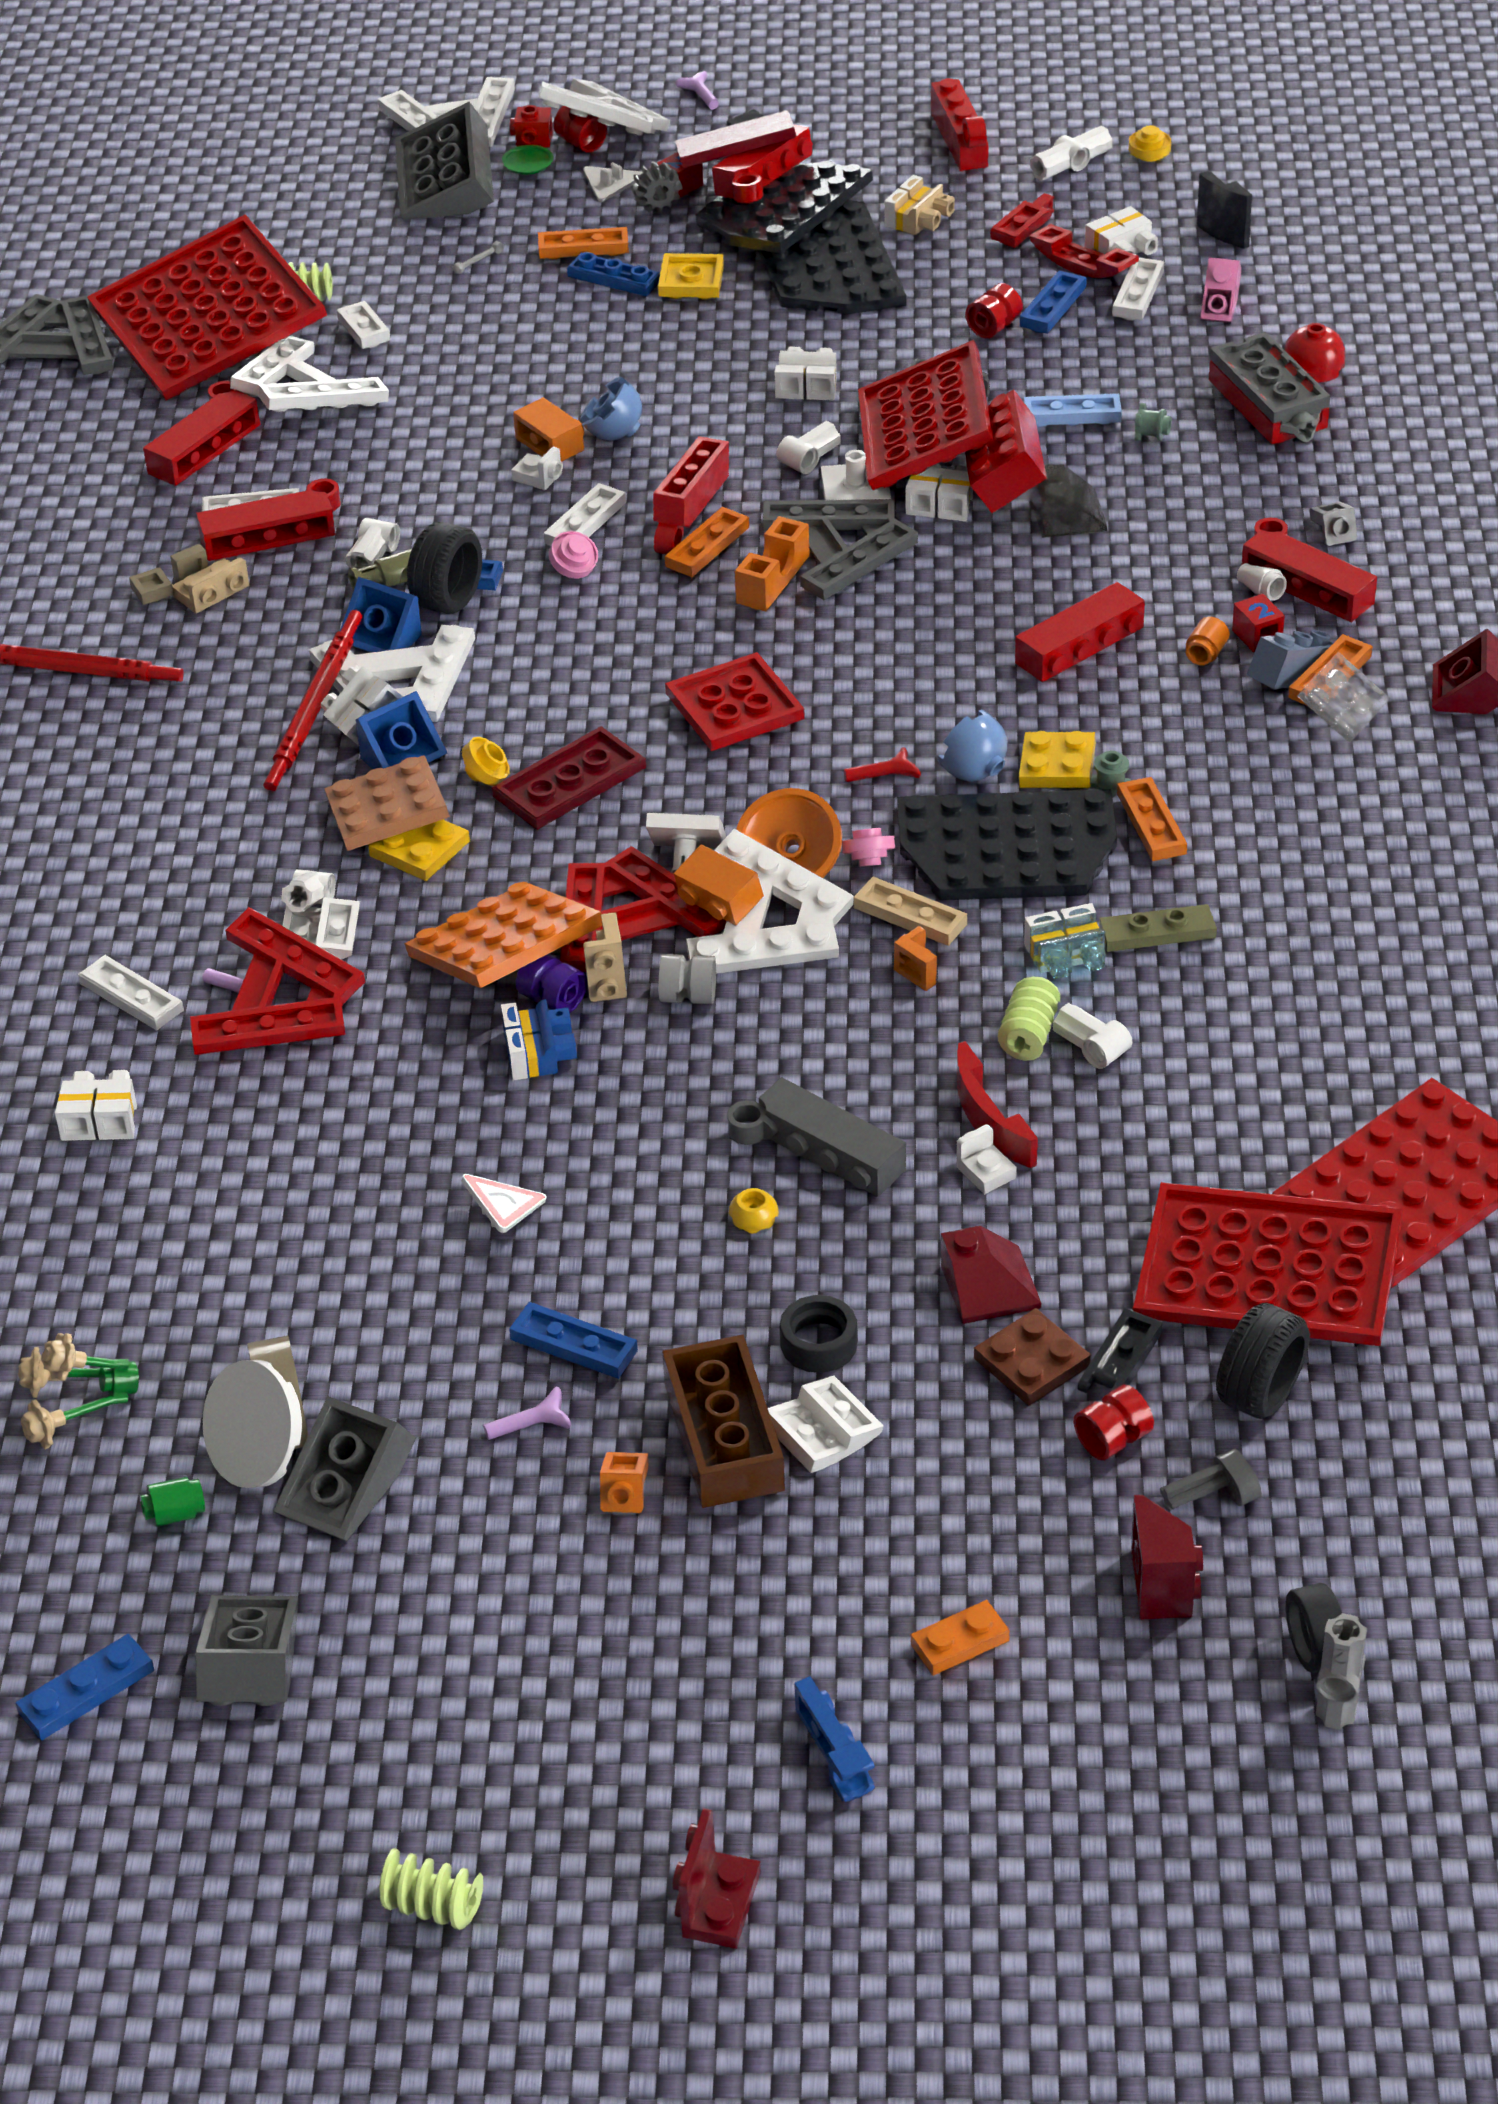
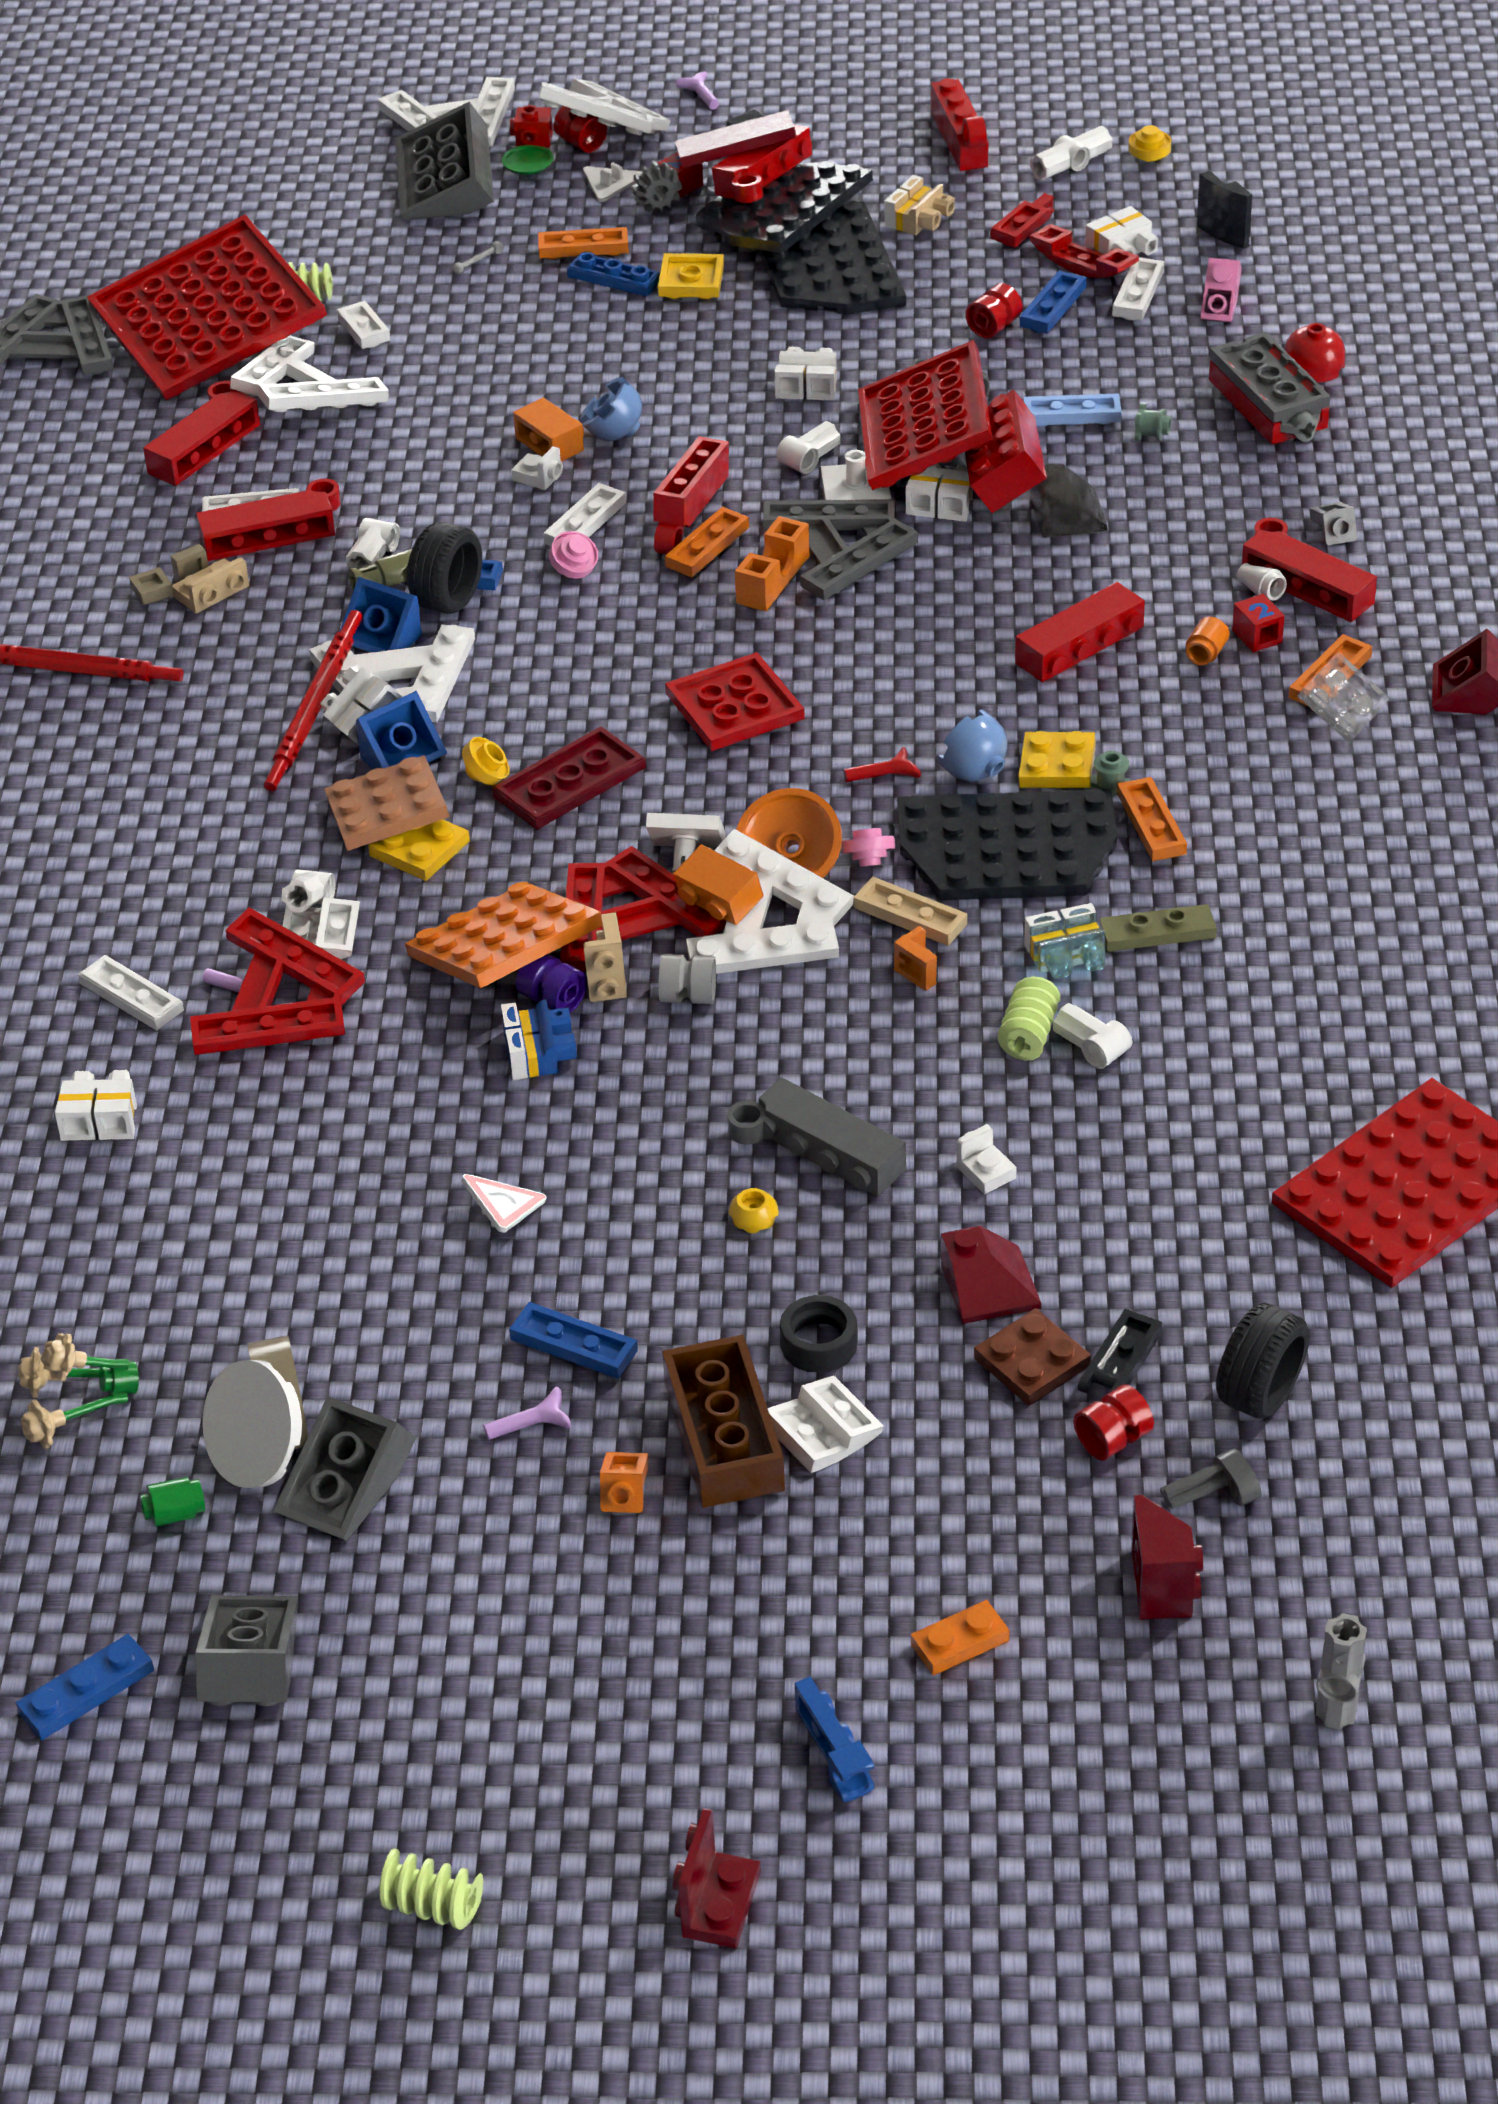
red slope [957,1041,1038,1168] -> none
red plate [1133,1182,1402,1346] -> none
sand blue slope [1247,629,1334,689] -> none
black tyre [1285,1583,1342,1673] -> none

